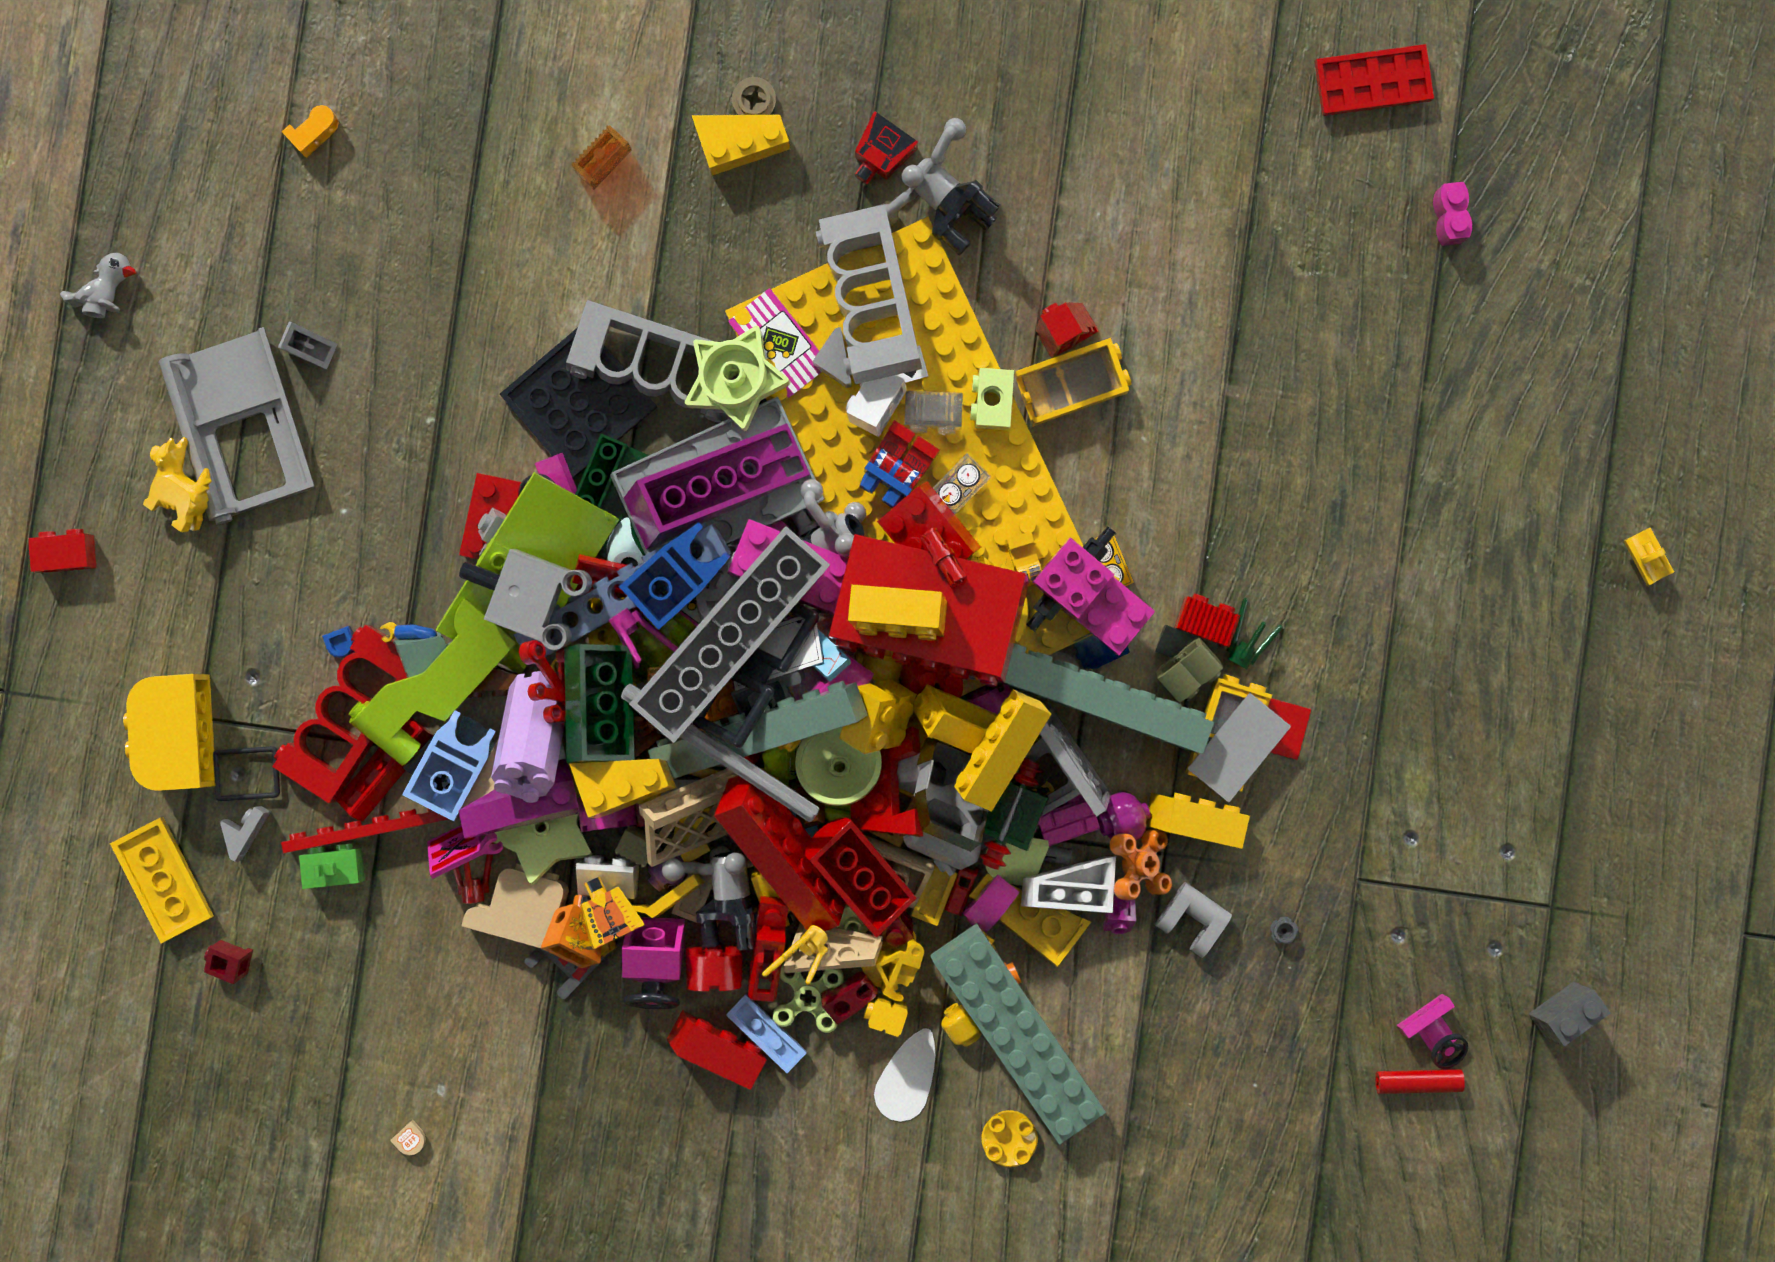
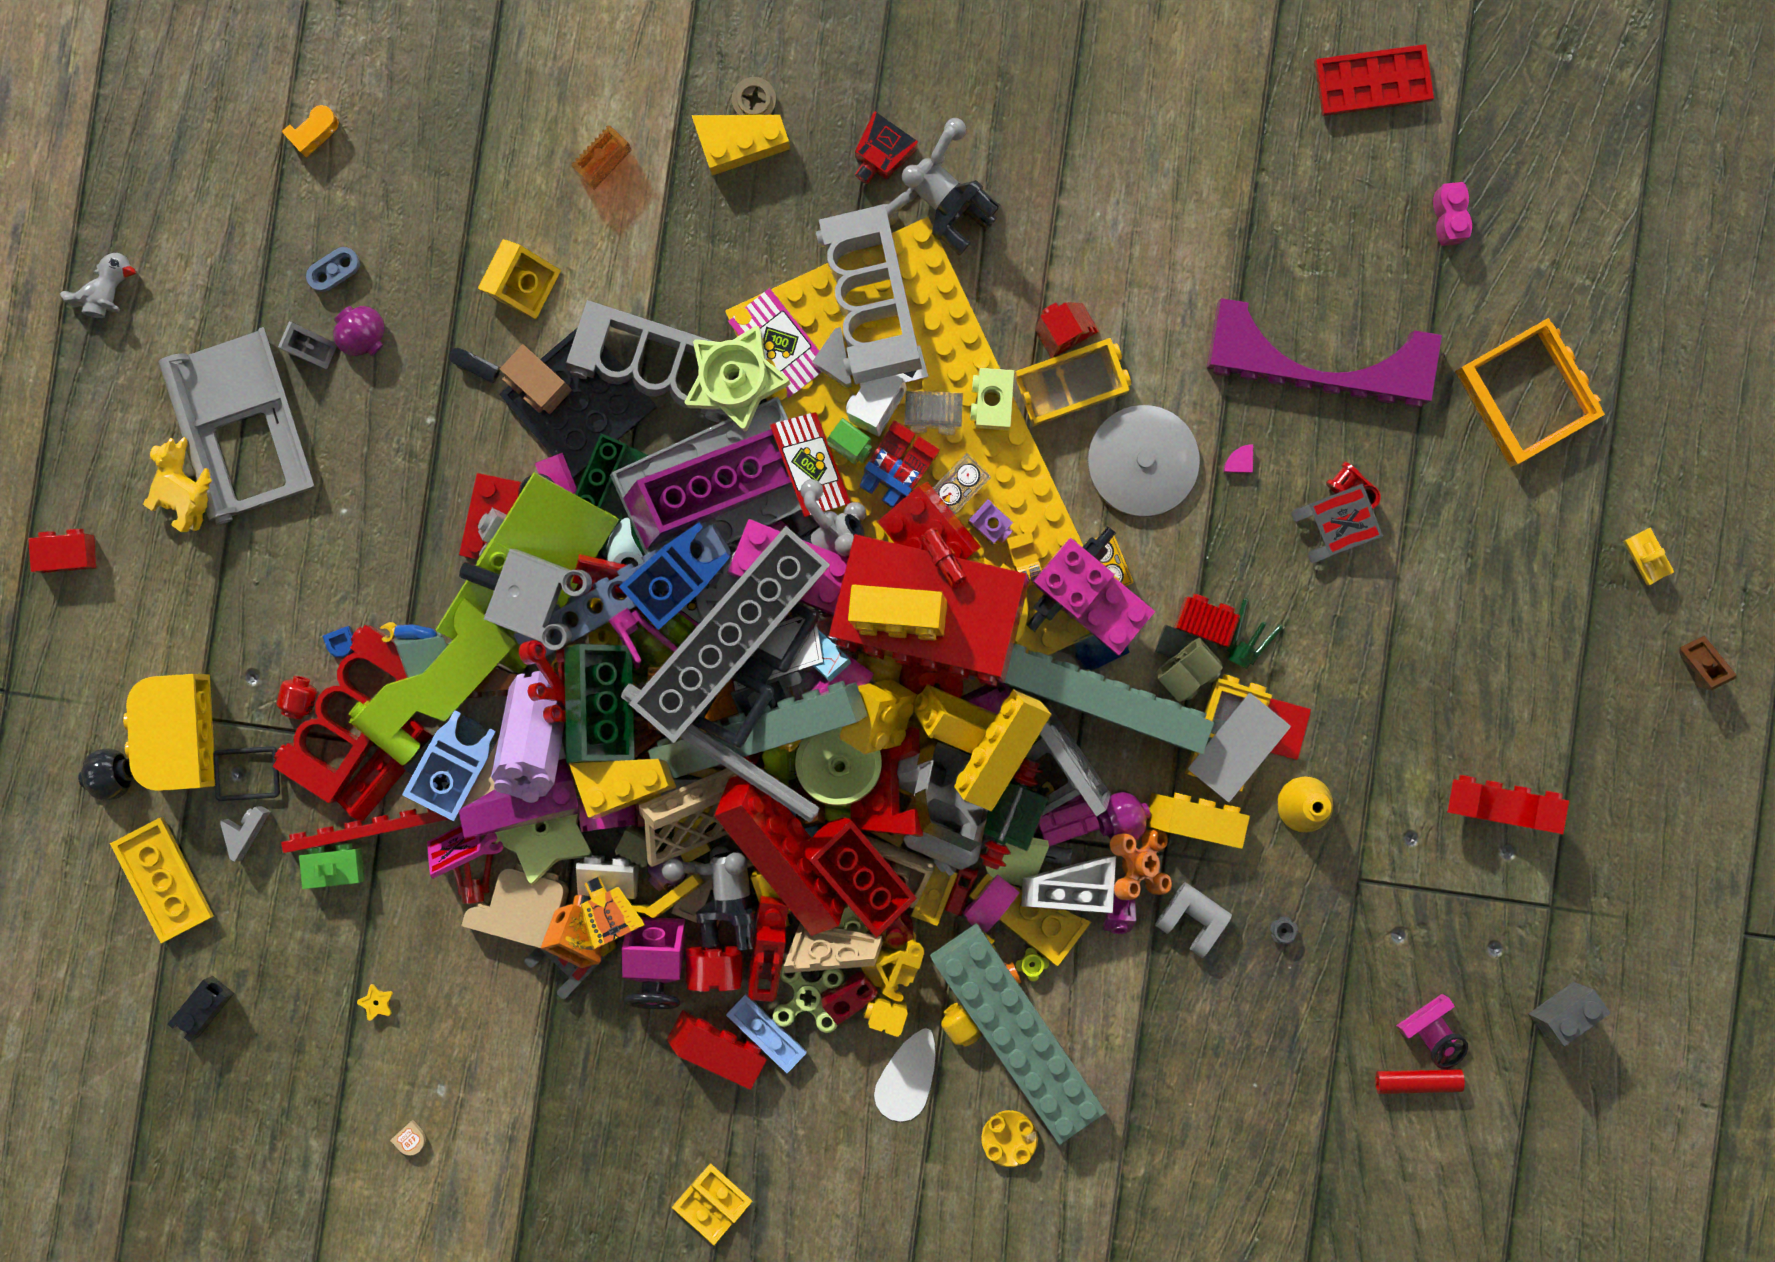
dark red brick [204,940,253,984] -> none
yellow plant [762,925,828,985] -> none
none -> black plant [78,748,134,801]
none -> black brick [167,976,234,1042]
none -> red head [276,676,317,719]
none -> sand blue plate [306,247,360,292]
none -> magenta plant [333,306,385,356]
none -> yellow plate [357,984,393,1021]
none -> black bar [449,348,501,383]
none -> yellow slope [478,239,561,319]
none -> medium nougat brick [500,344,572,414]
none -> yellow slope [671,1163,752,1245]
none -> sticker [770,412,851,517]
none -> bright green brick [827,418,872,465]
none -> medium lavender brick [968,499,1013,545]
none -> neon yellow plate [1015,948,1049,981]
none -> light grey dish [1087,405,1200,517]
none -> magenta arch [1207,298,1442,408]
none -> dark pink tile [1223,444,1253,473]
none -> yellow cone [1277,777,1333,833]
none -> flag [1291,484,1383,563]
none -> red piece [1326,462,1381,508]
none -> red brick [1447,775,1569,834]
none -> light orange window [1455,318,1605,467]
none -> reddish brown slope [1679,635,1737,691]

